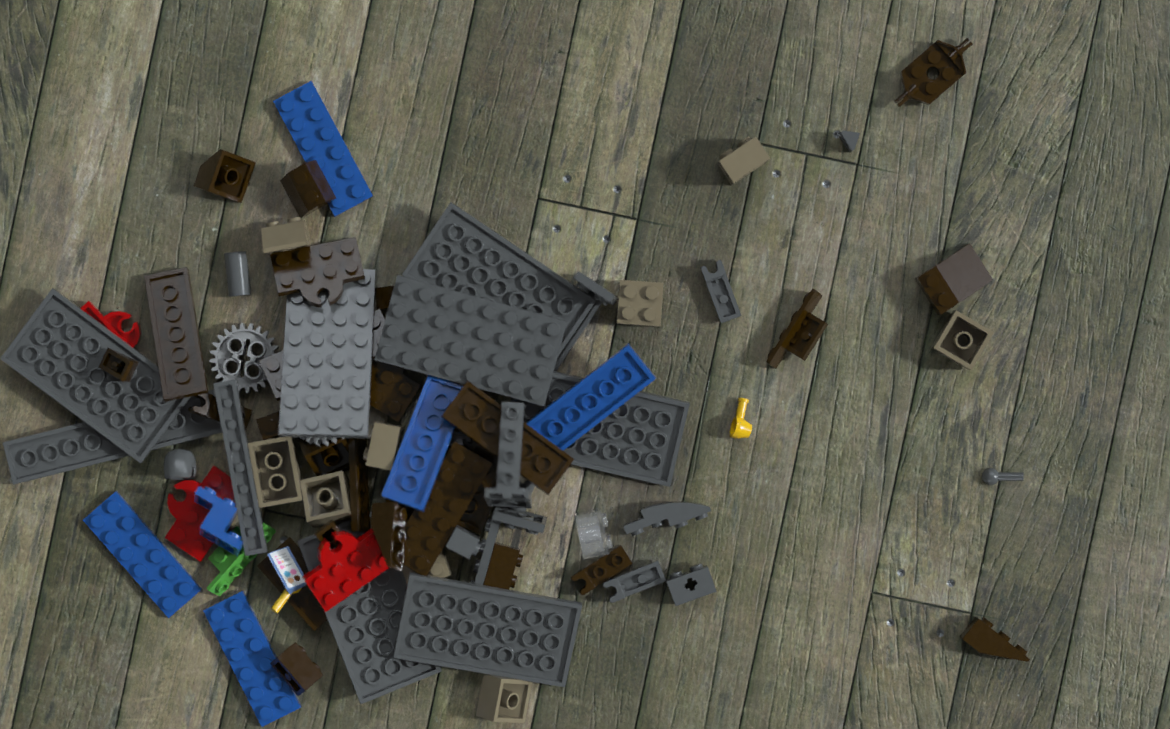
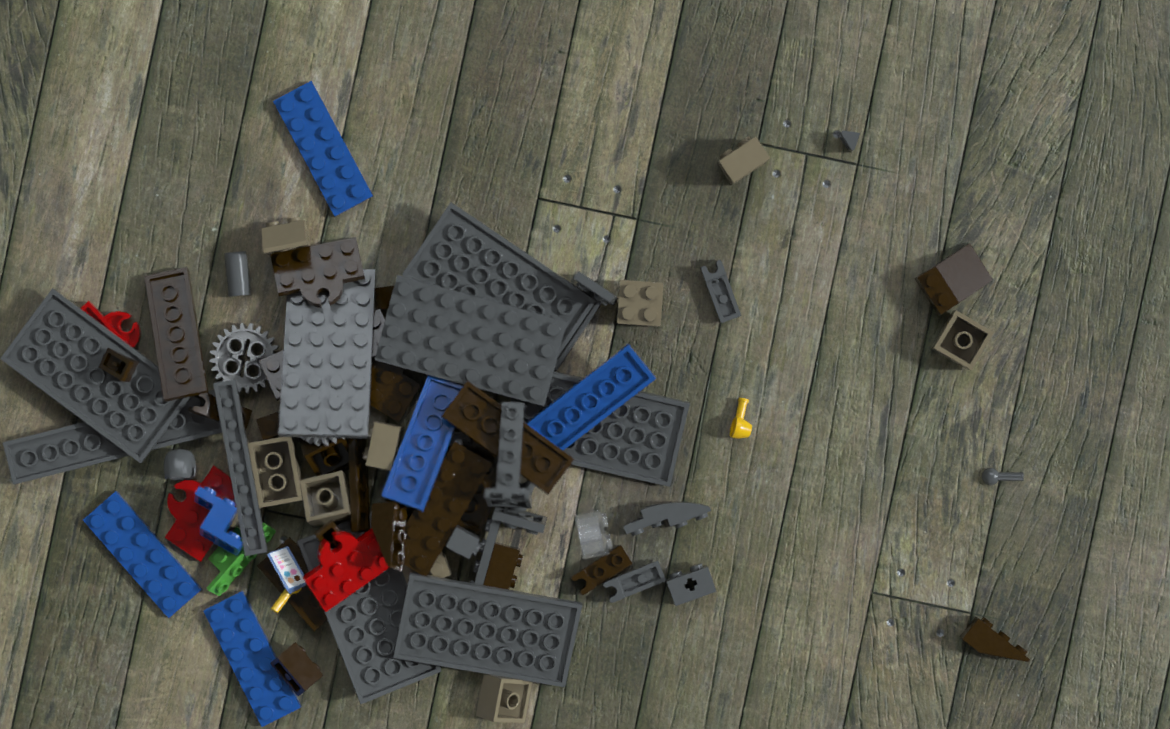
dark brown slope [194,149,256,203] -> none
dark brown slope [280,160,336,219] -> none
dark brown bracket [766,289,828,369] -> none
dark brown plate [894,38,973,107] -> none

